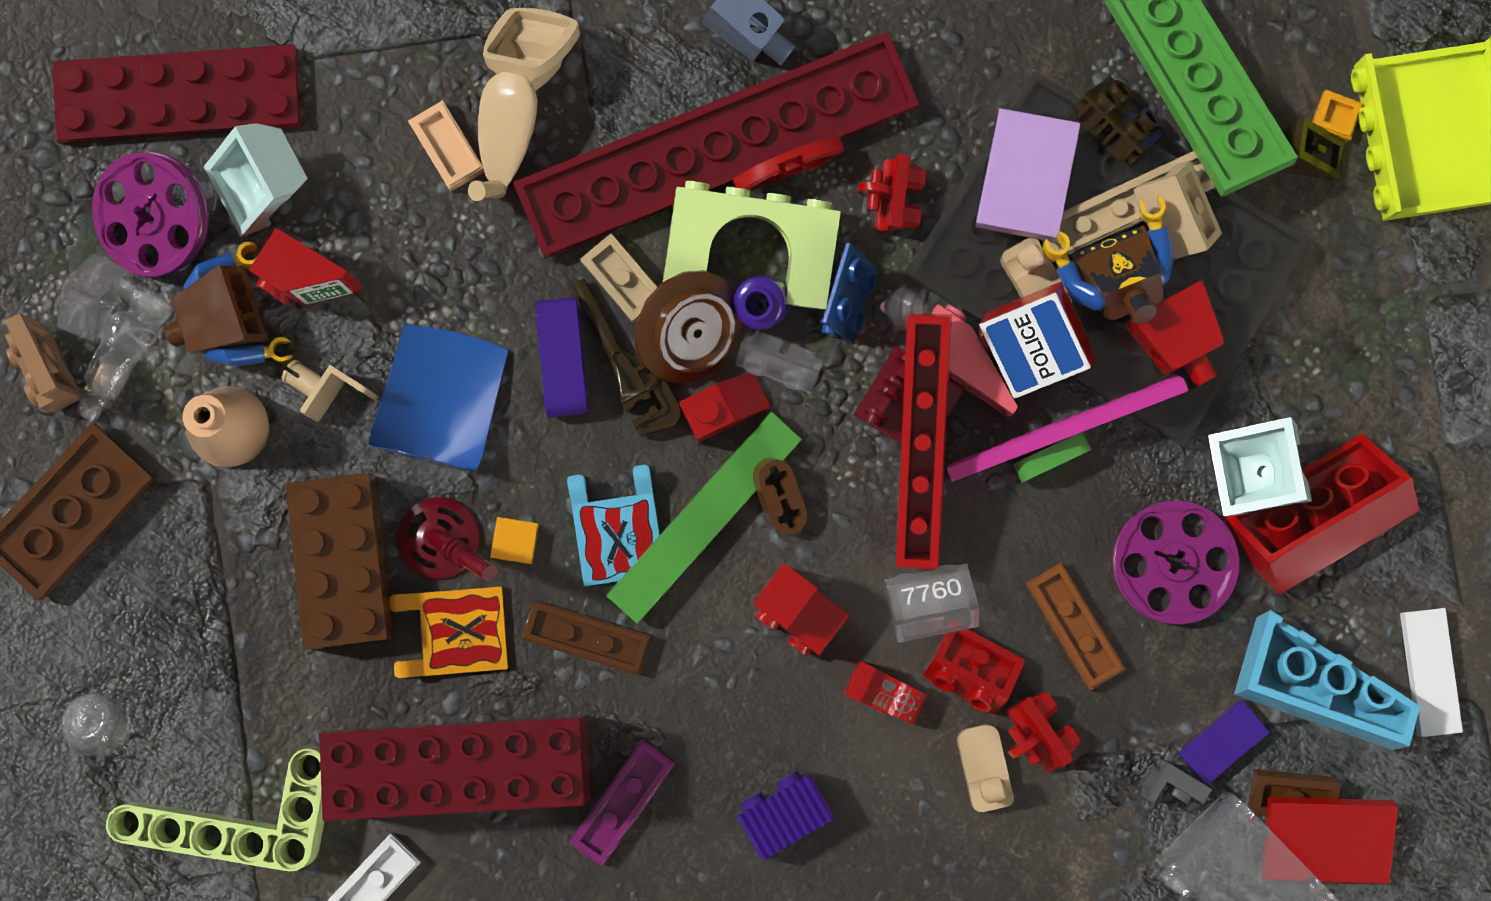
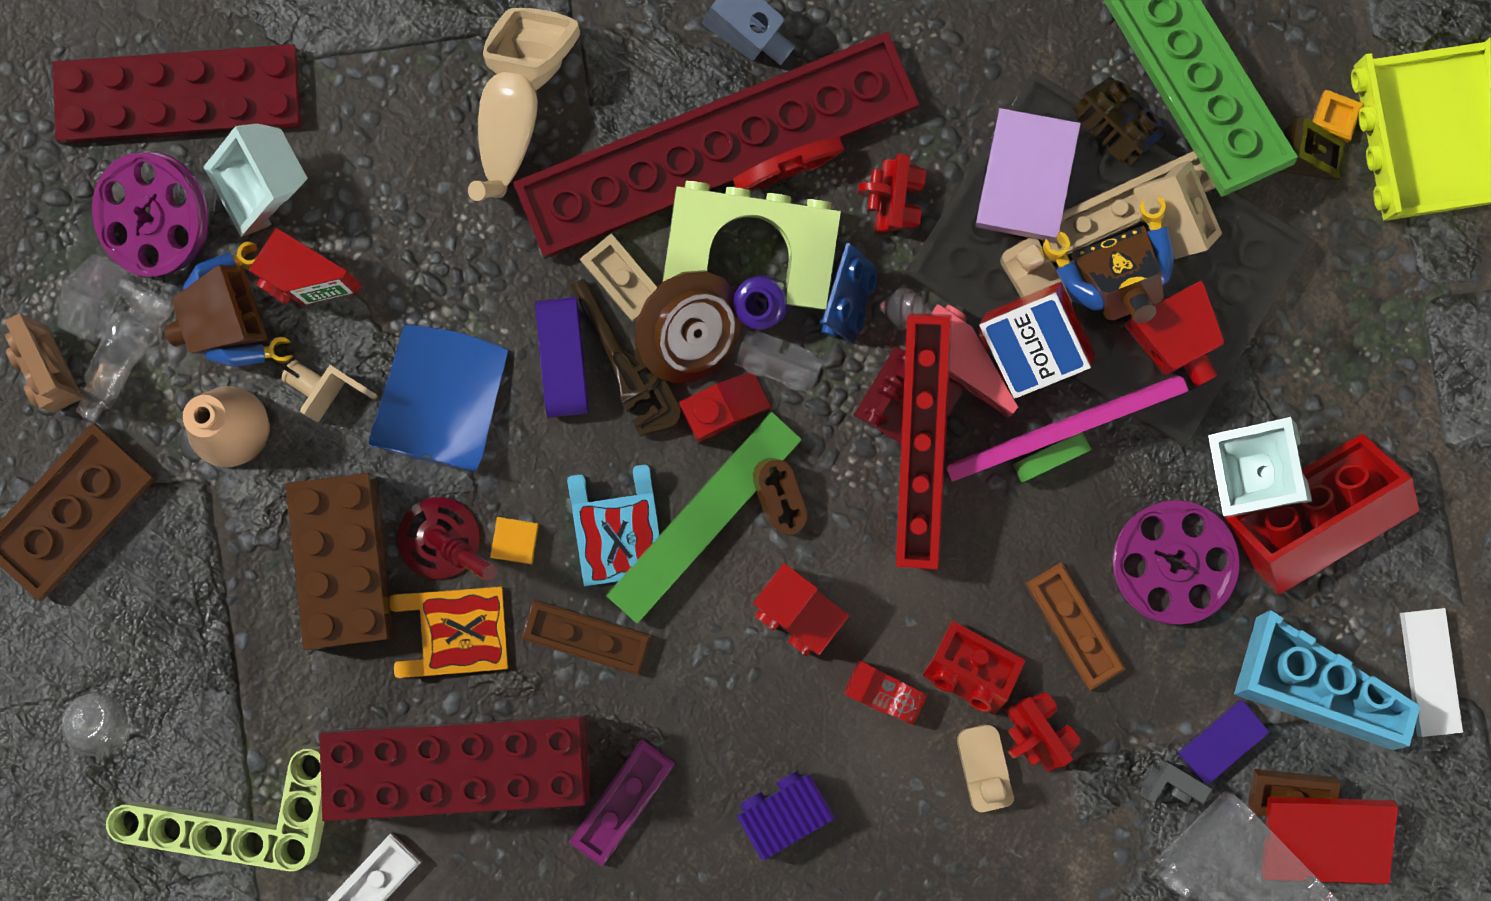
light nougat tile [408,100,484,191] -> none
clear brick [885,563,979,643] -> none

